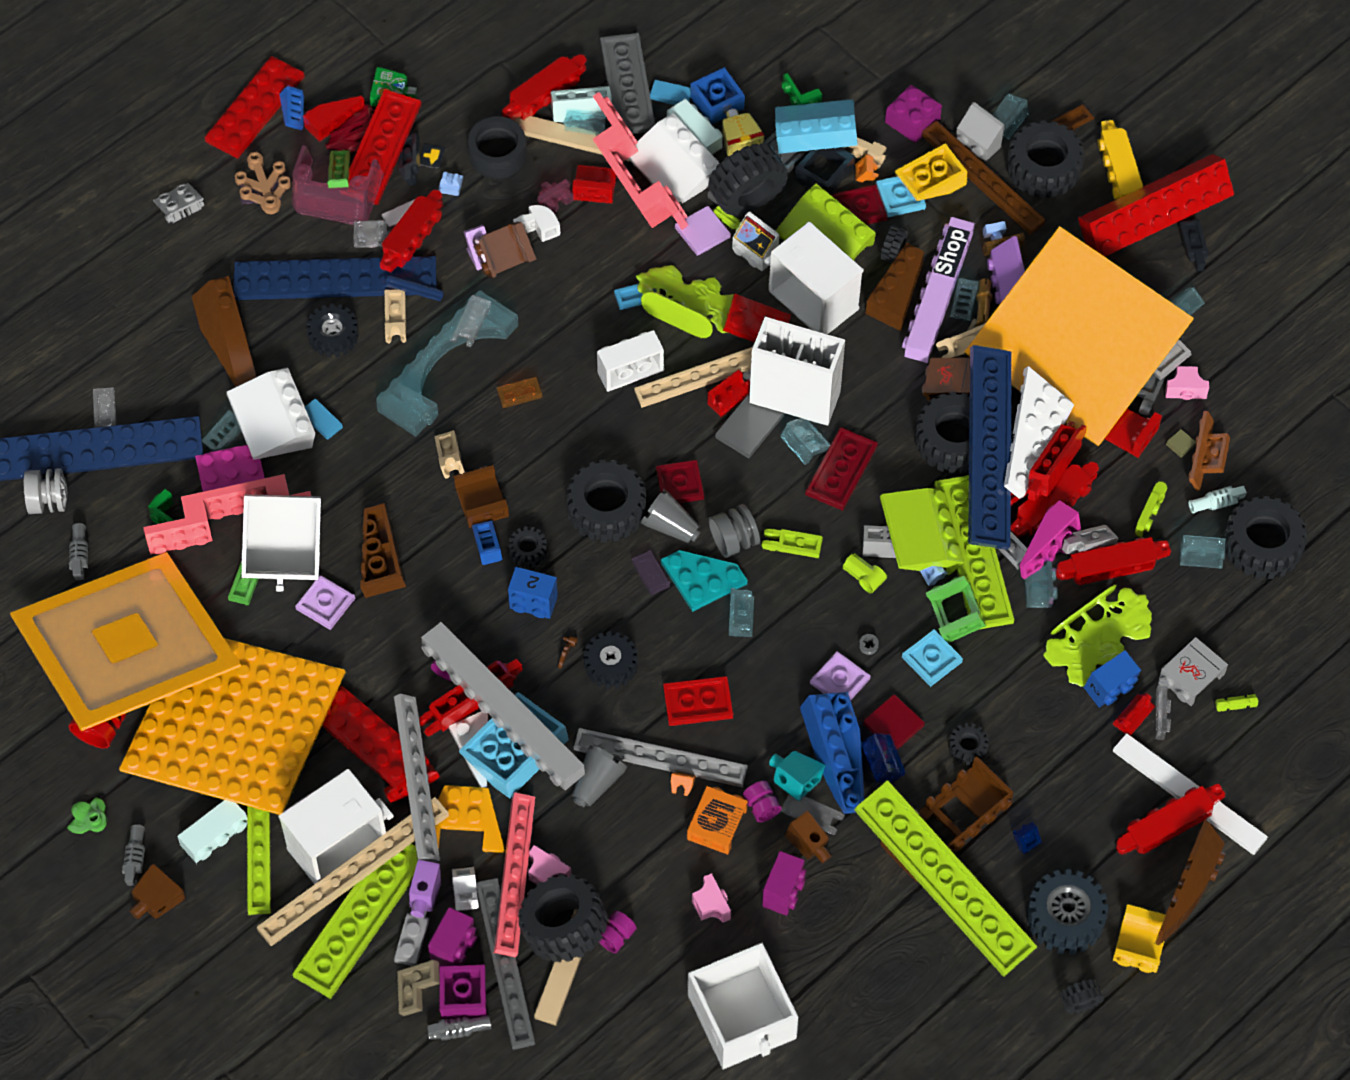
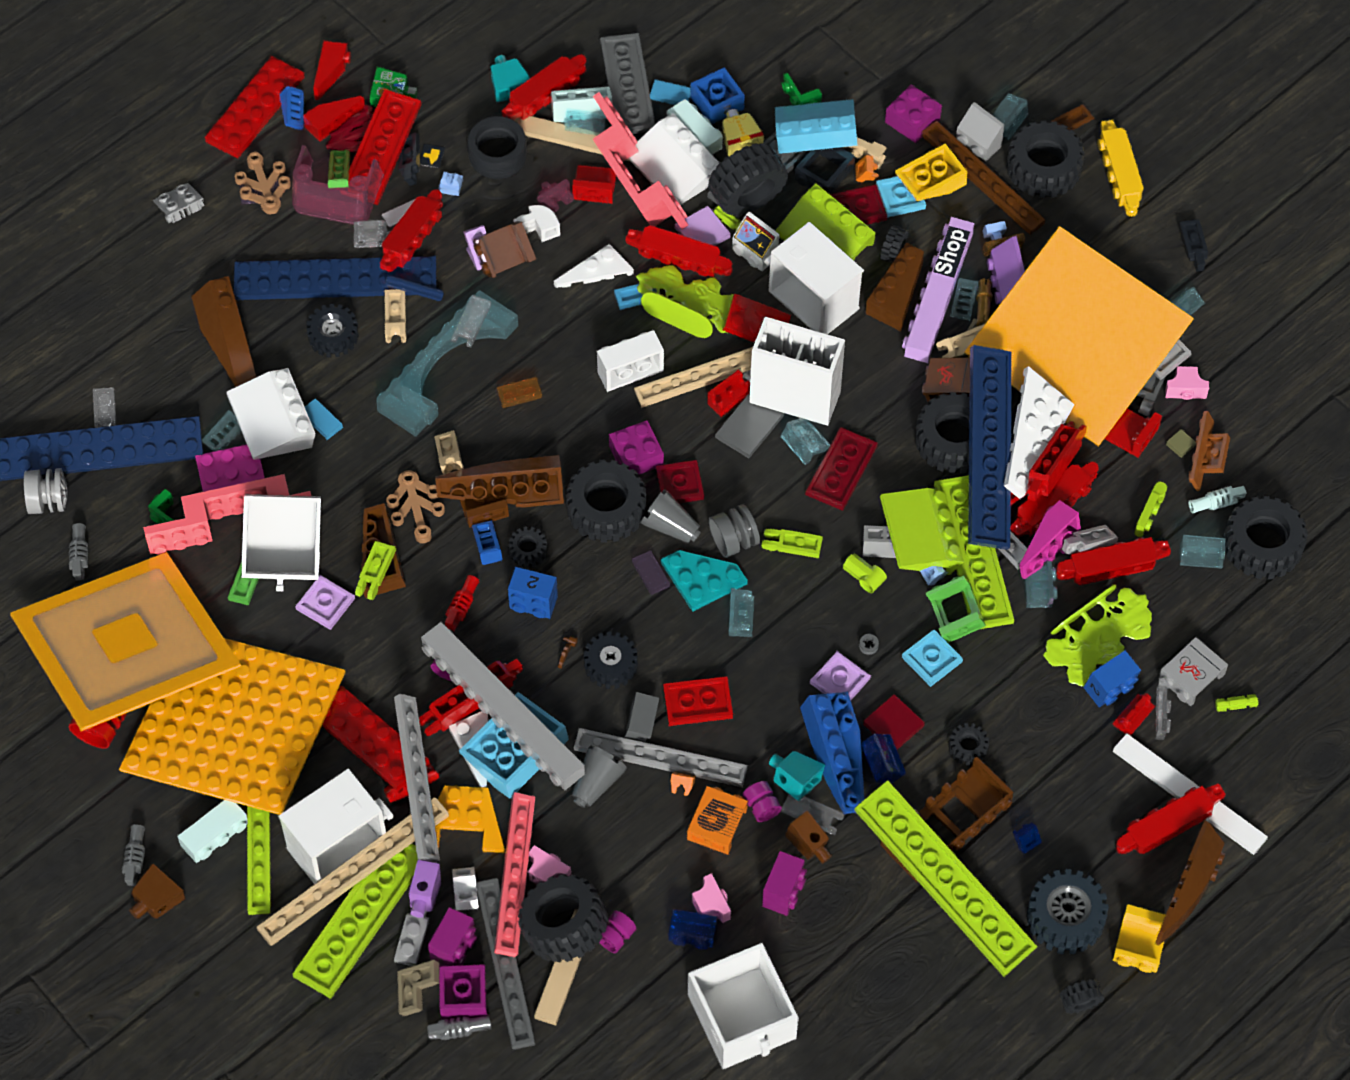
bright green plate [67,797,107,834] -> none
red brick [1078,154,1234,257] -> none
none -> red slope [313,41,351,100]
none -> lime hinge [355,541,396,600]
none -> medium nougat plant [386,470,445,544]
none -> reddish brown wedge [435,455,564,508]
none -> red hinge [445,575,480,631]
none -> teal torso [491,55,530,102]
none -> white wing [554,244,633,288]
none -> magenta brick [609,420,664,475]
none -> dark grey hinge [624,692,659,742]
none -> red hinge [626,225,733,277]
none -> clear blue brick [669,909,717,949]

